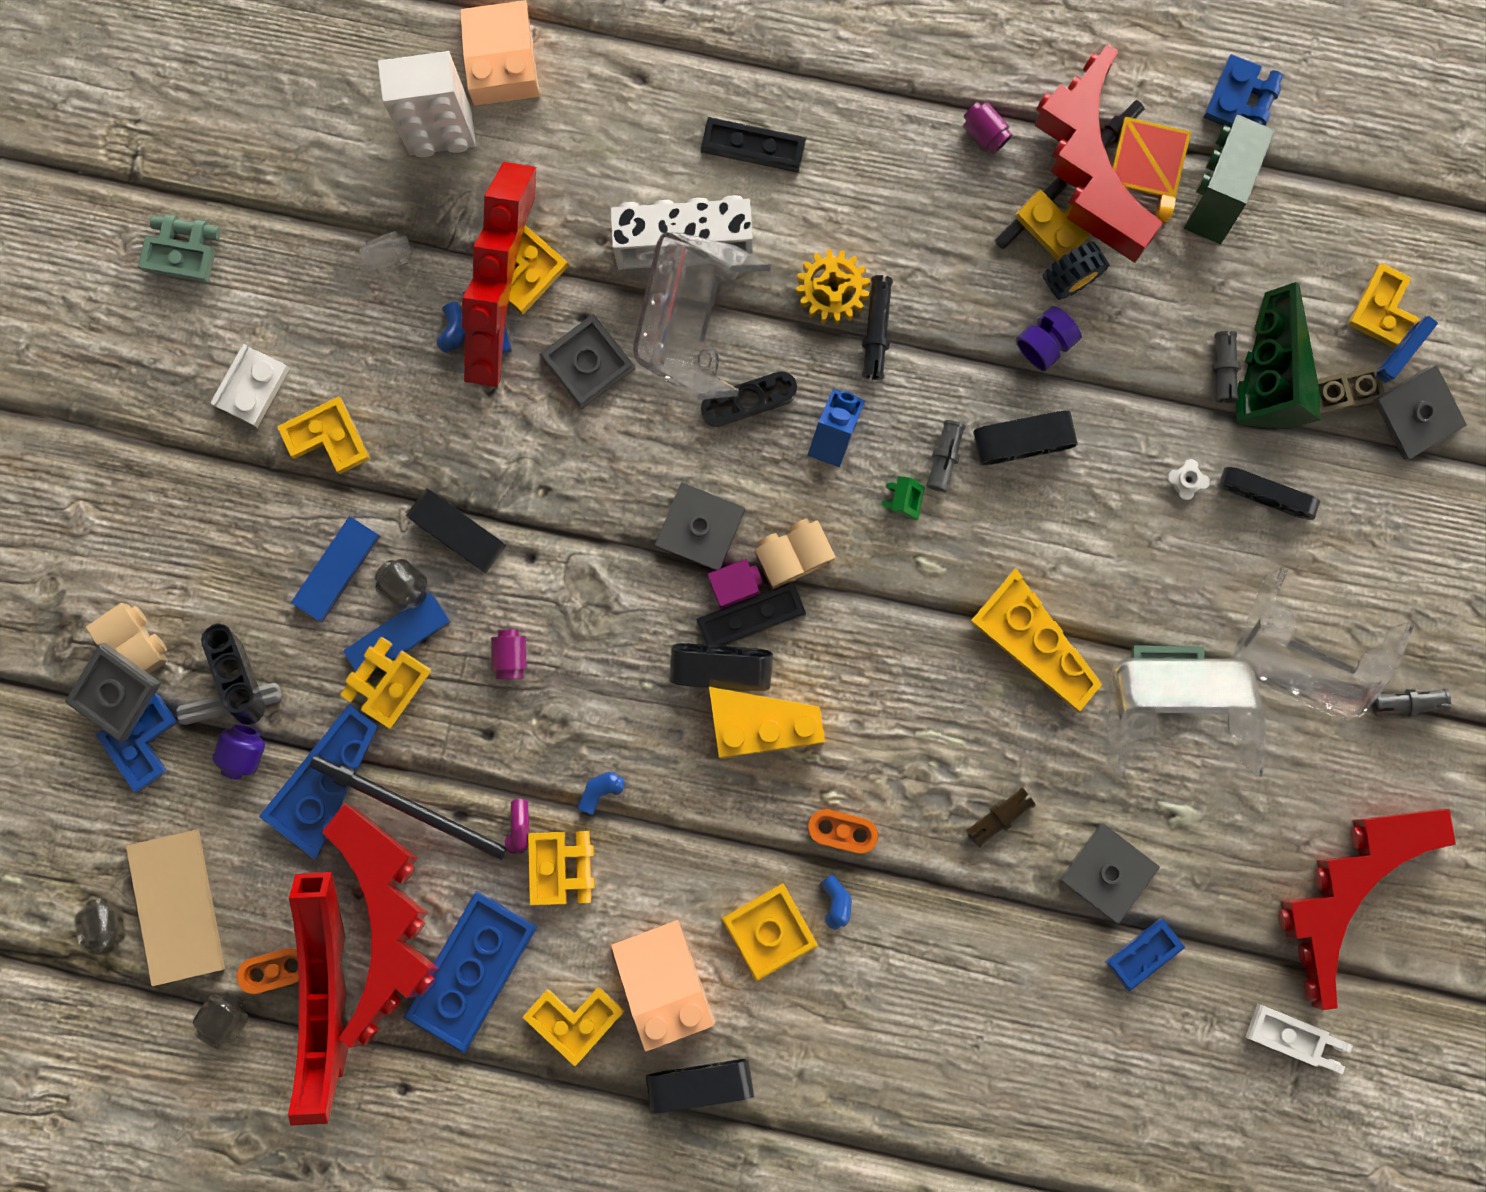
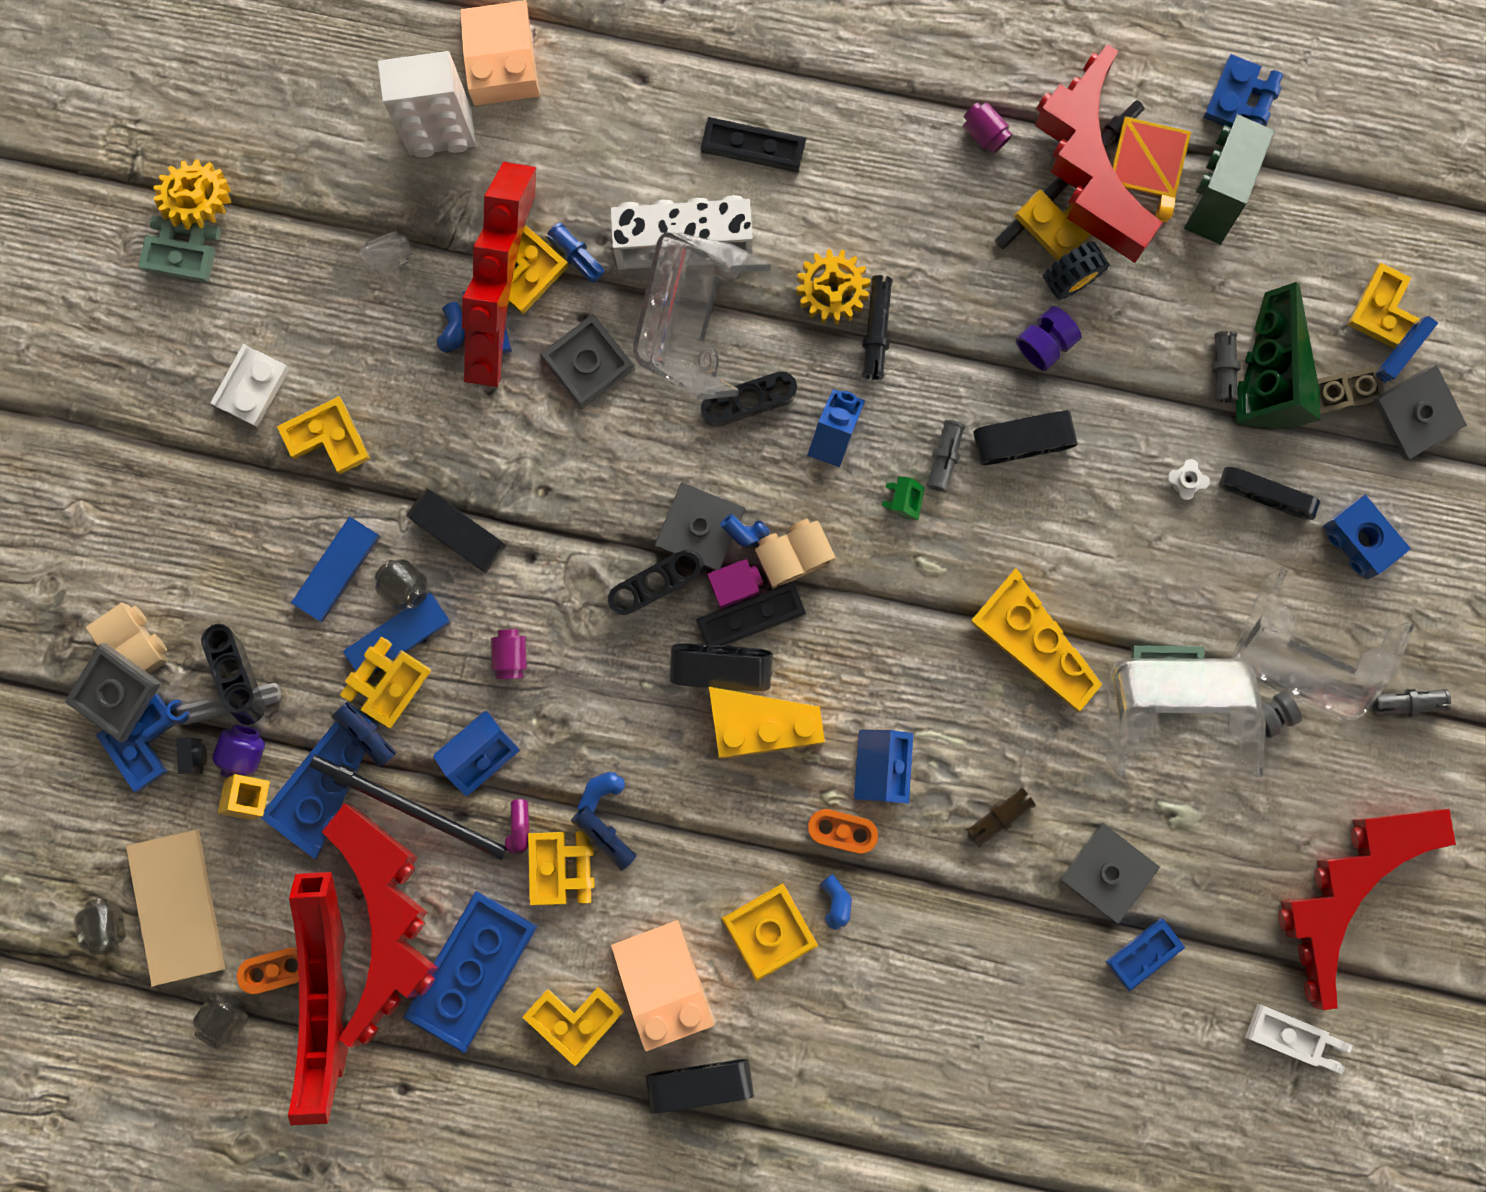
none -> blue hand [142,700,190,739]
none -> yellow gear [153,159,231,230]
none -> black plate [176,737,207,775]
none -> yellow brick [217,774,270,820]
none -> dark blue pin [331,701,397,768]
none -> blue panel [433,711,520,797]
none -> blue axle [546,223,604,283]
none -> dark blue pin [571,805,637,871]
none -> black beam [608,550,704,615]
none -> blue arm [720,514,770,547]
none -> blue panel [854,729,914,804]
none -> dark grey wheel [1251,691,1302,738]
none -> blue brick [1323,494,1411,579]

